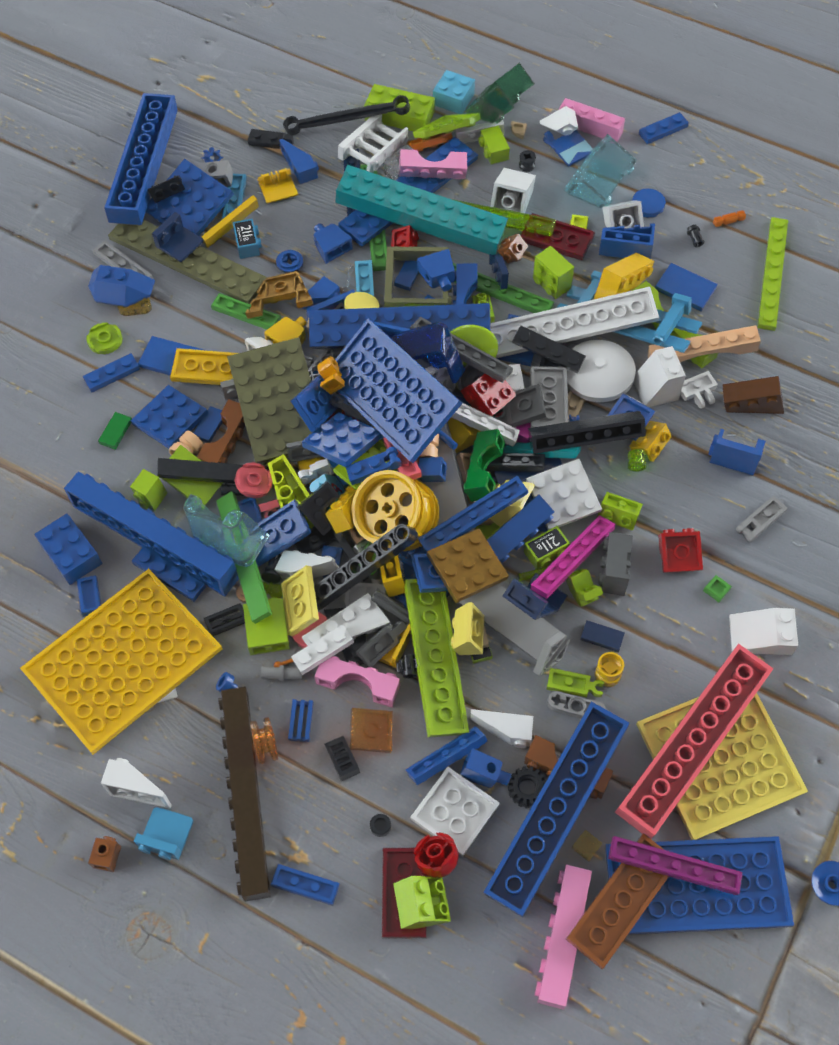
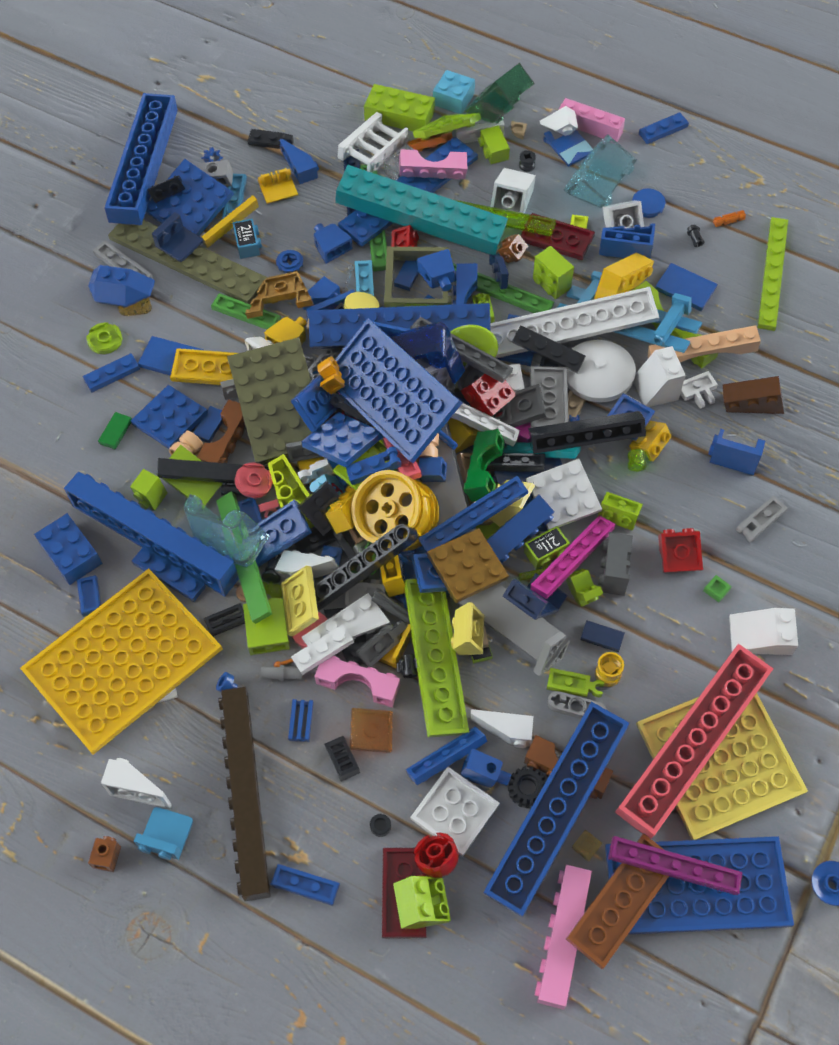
clear orange wheel [250,717,279,764] -> none
black piece [283,95,411,135] -> none

